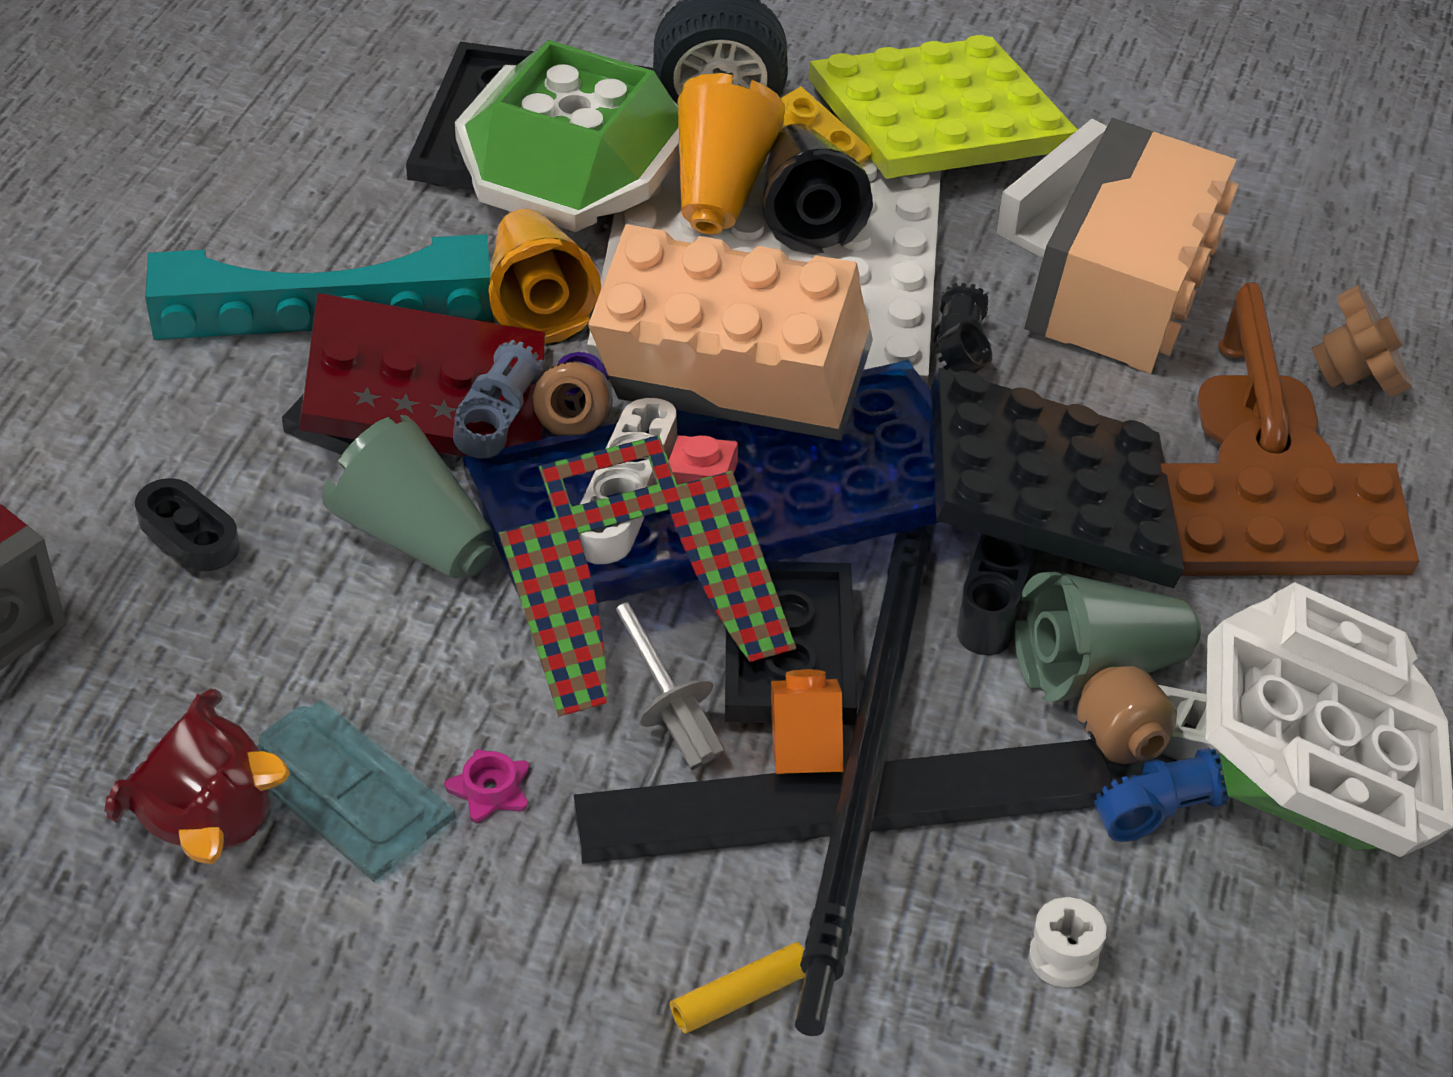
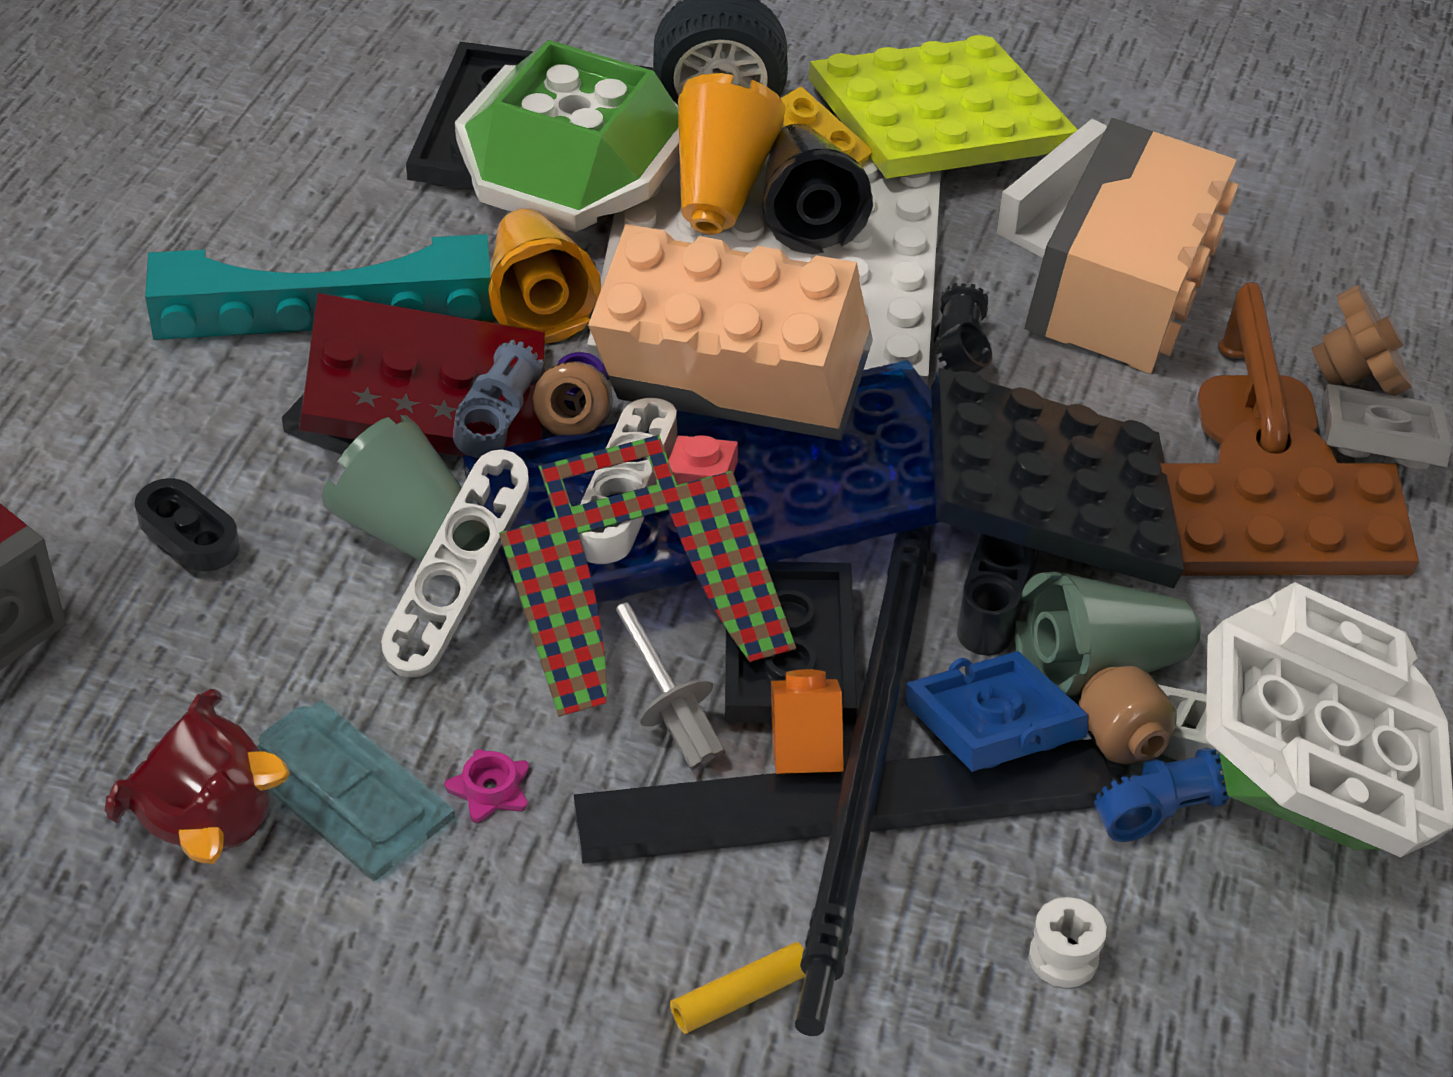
none -> white beam [381,449,529,678]
none -> blue plate [906,651,1089,772]
none -> light grey plate [1322,384,1453,469]

